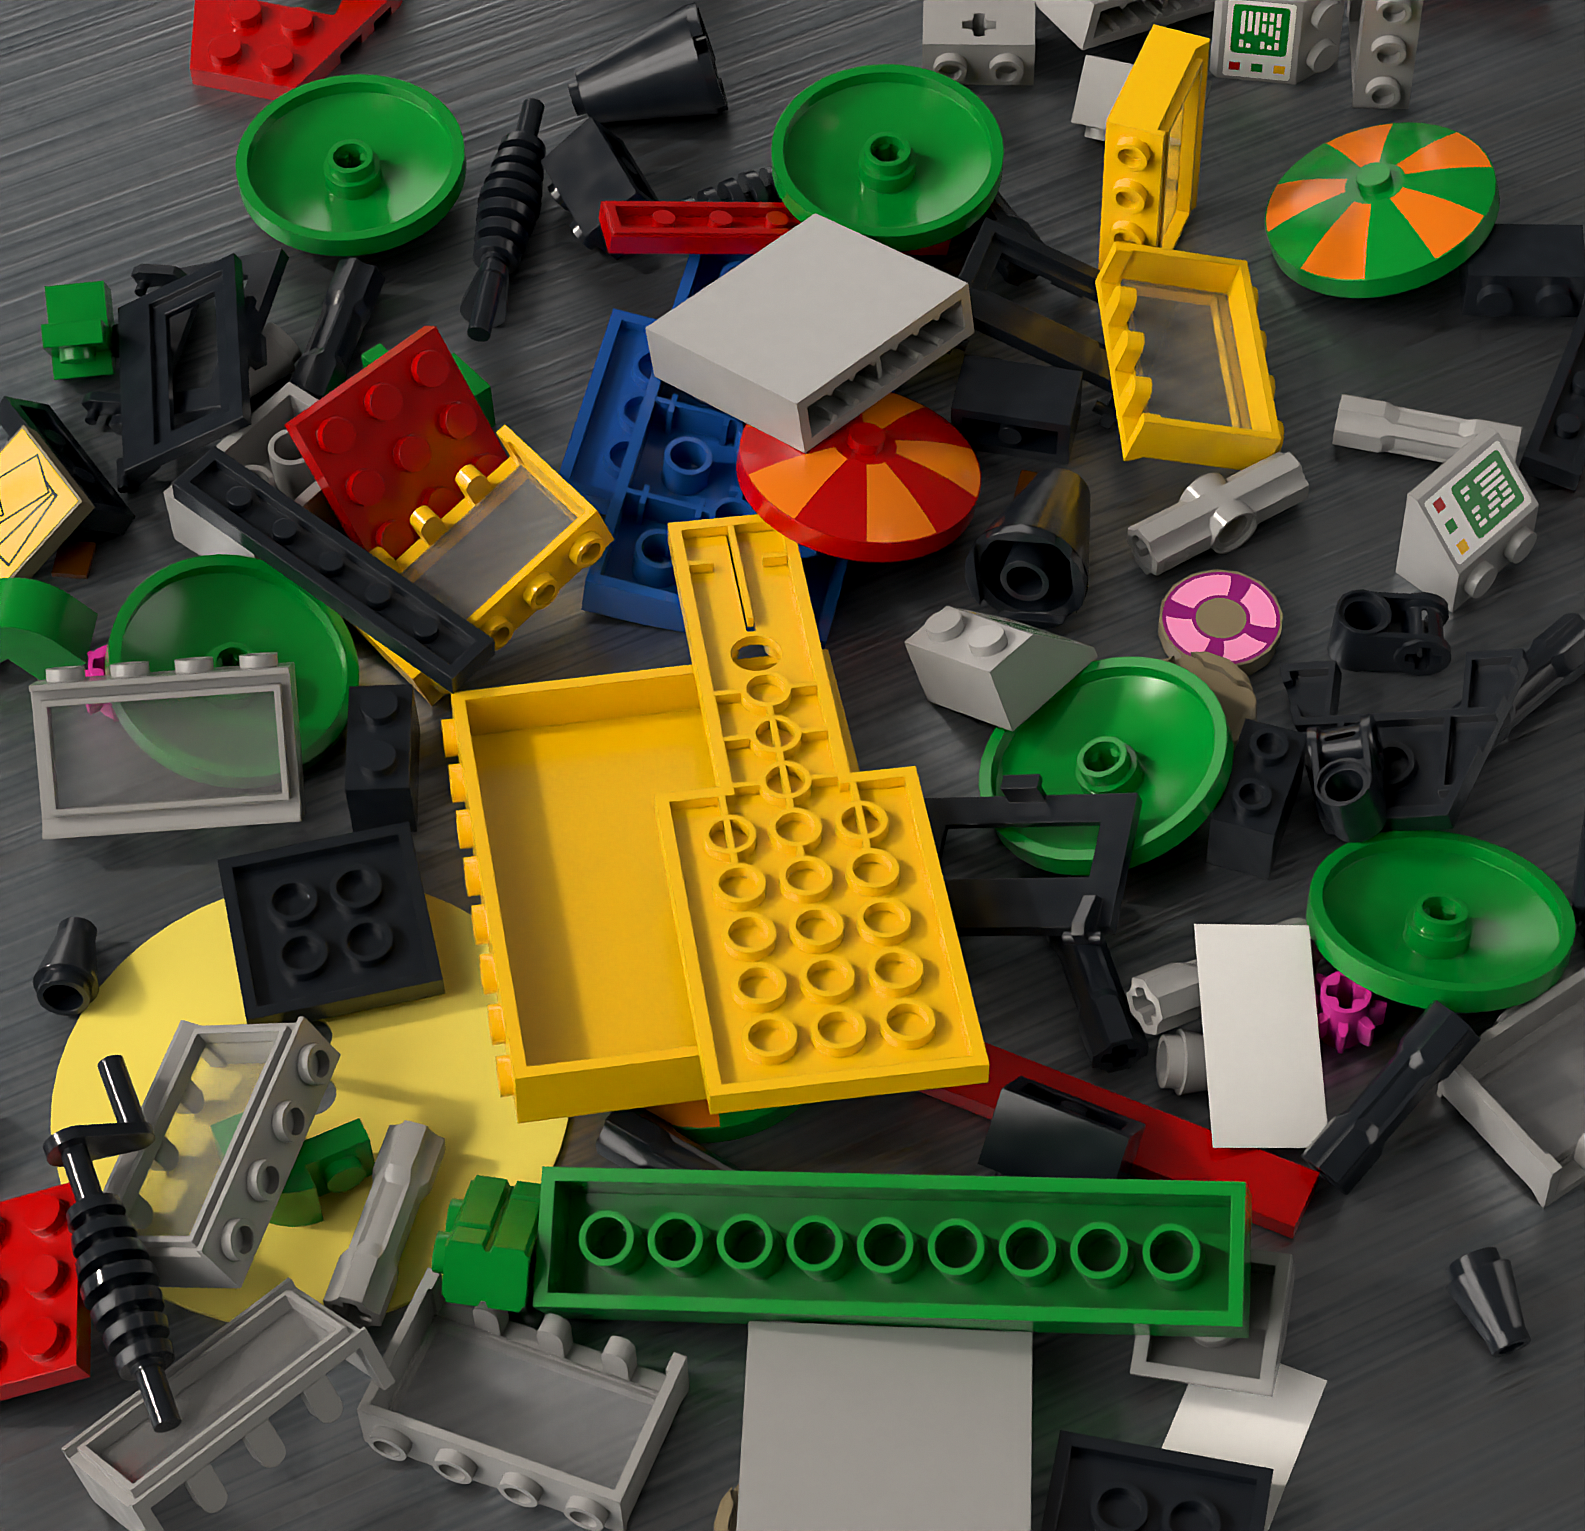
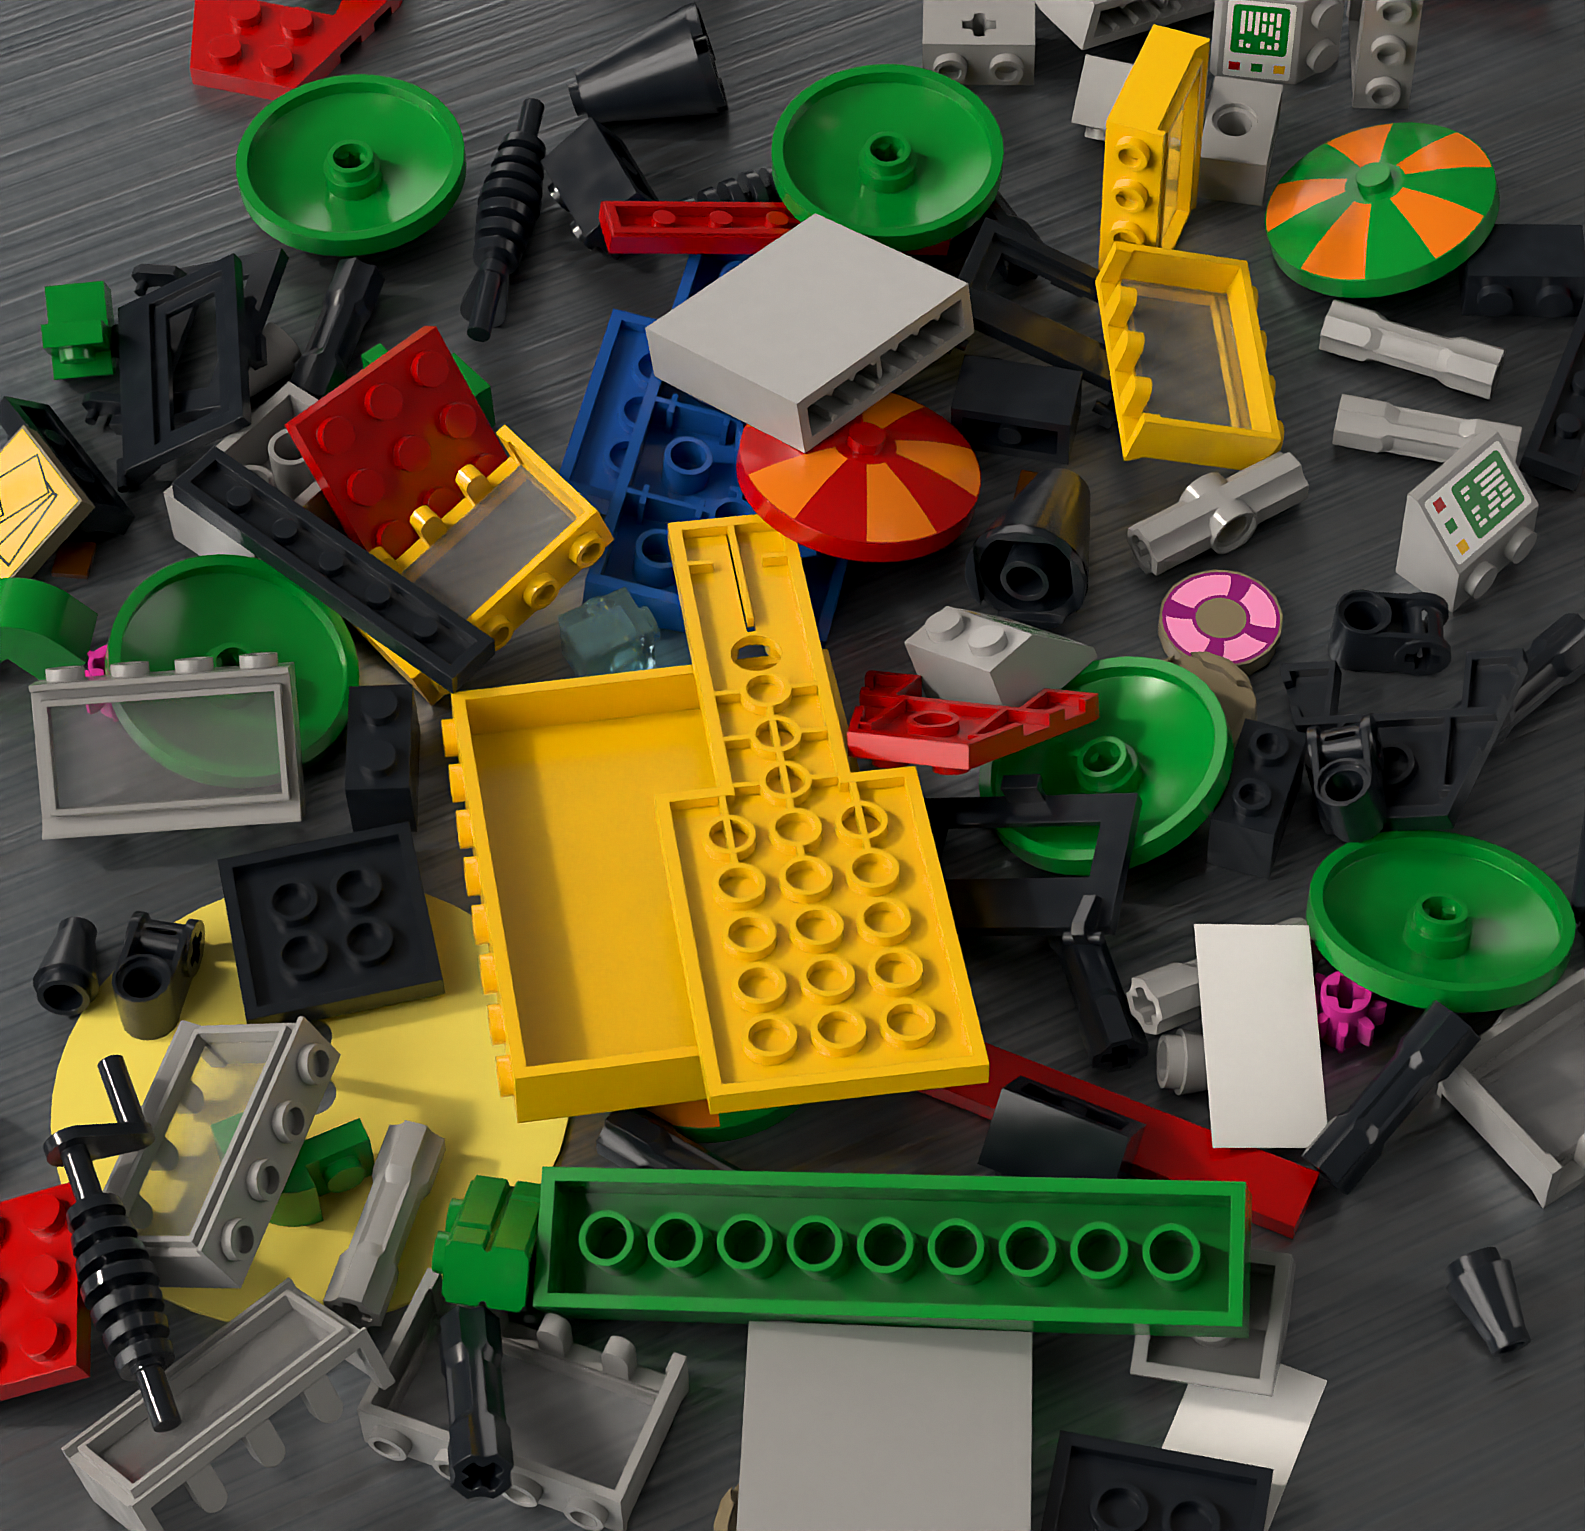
none -> black piece [112,911,205,1040]
none -> black axle [439,1305,514,1499]
none -> clear light blue brick [558,587,660,678]
none -> red wing [847,670,1099,775]
none -> light grey brick [1198,76,1283,206]
none -> light grey axle [1319,299,1507,399]

